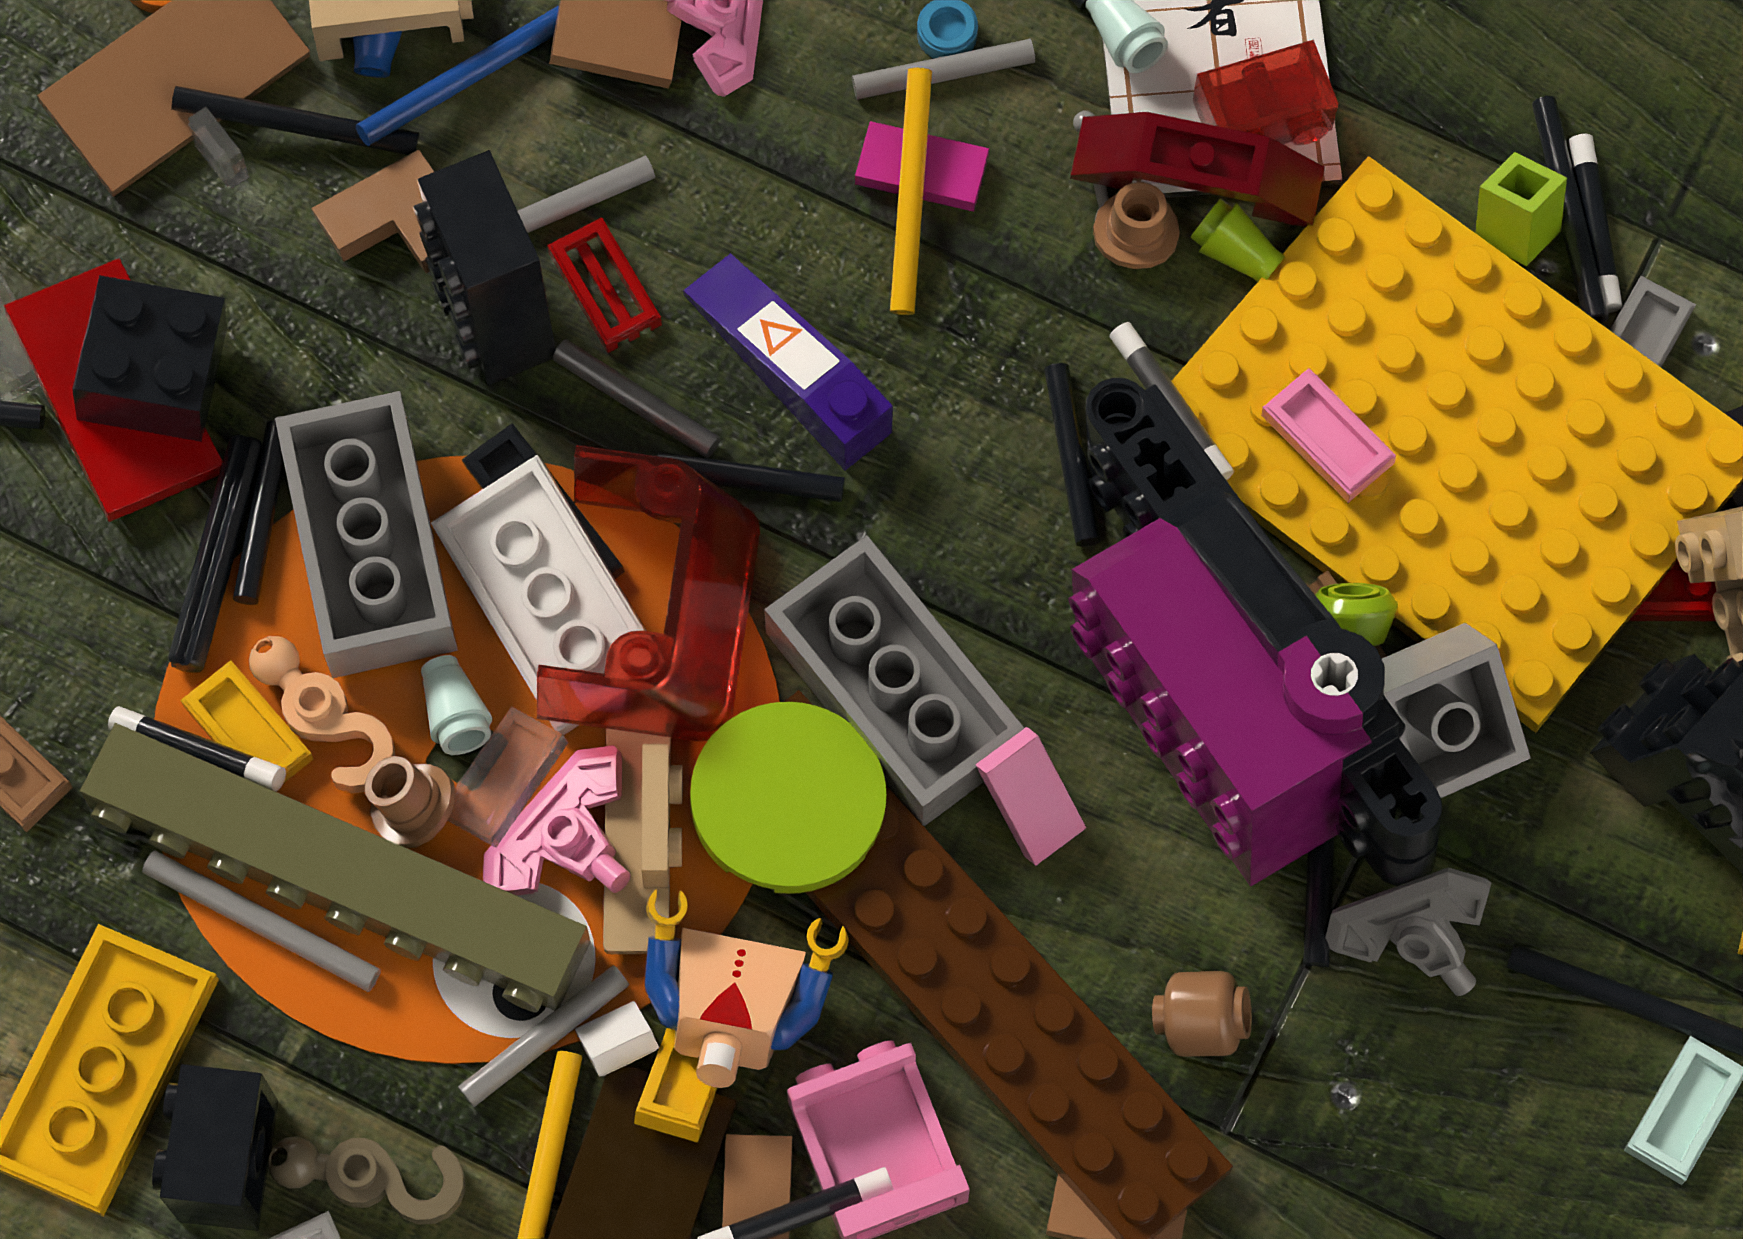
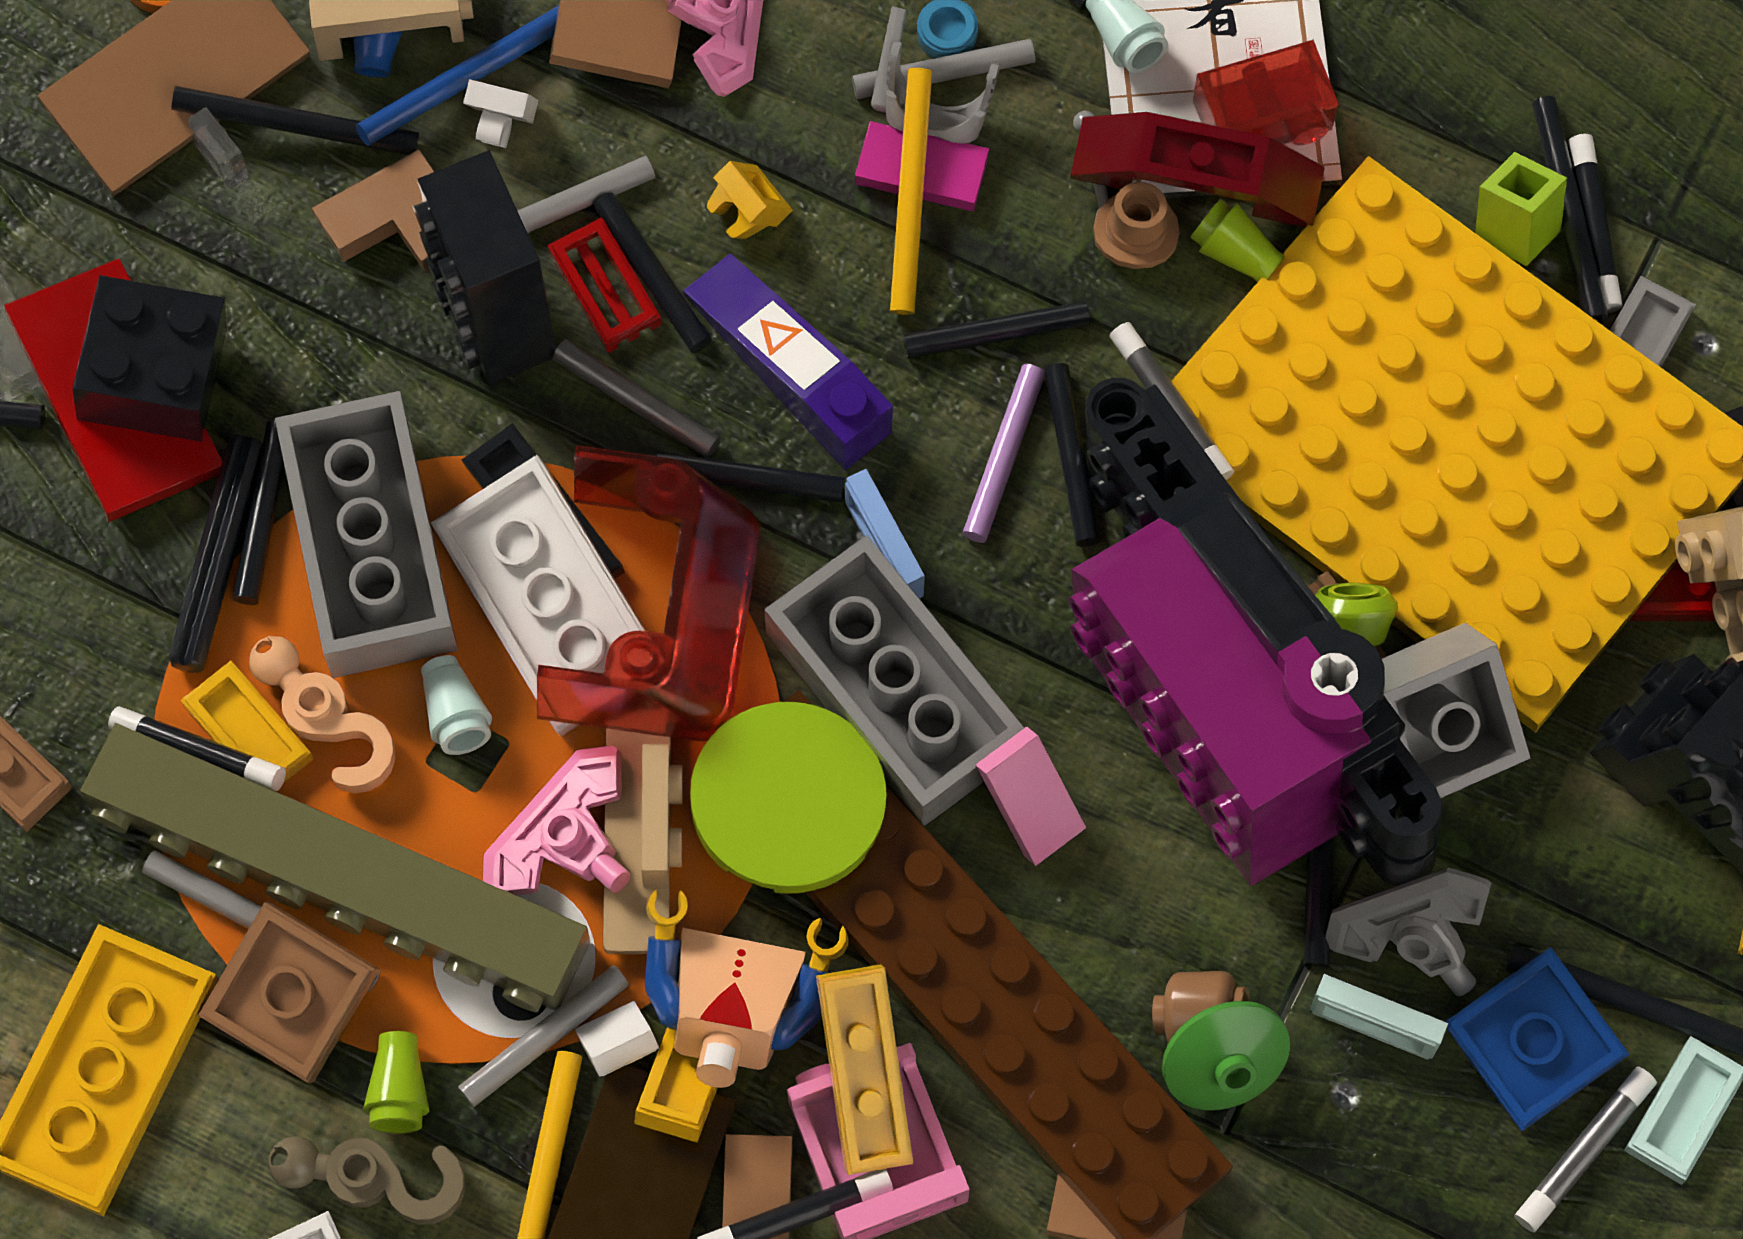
black brick [152,1064,279,1231] -> none
medium nougat piece [365,756,456,848] -> none
clear tile [447,707,568,848] -> none
bright pink tile [1261,368,1396,503] -> none
none -> medium nougat tile [198,902,380,1083]
none -> lime cone [363,1031,429,1134]
none -> white tile [463,79,539,148]
none -> black bar [593,193,712,353]
none -> yellow tile [707,161,793,239]
none -> yellow tile [816,964,914,1175]
none -> light blue tile [845,469,925,598]
none -> light grey helmet [871,6,1000,143]
none -> black piece [903,301,1090,359]
none -> lavender bar [962,364,1045,543]
none -> bright green dish [1162,1001,1290,1110]
none -> light aqua tile [1309,974,1448,1060]
none -> blue tile [1445,947,1630,1132]
none -> flat silver bar [1514,1067,1657,1233]

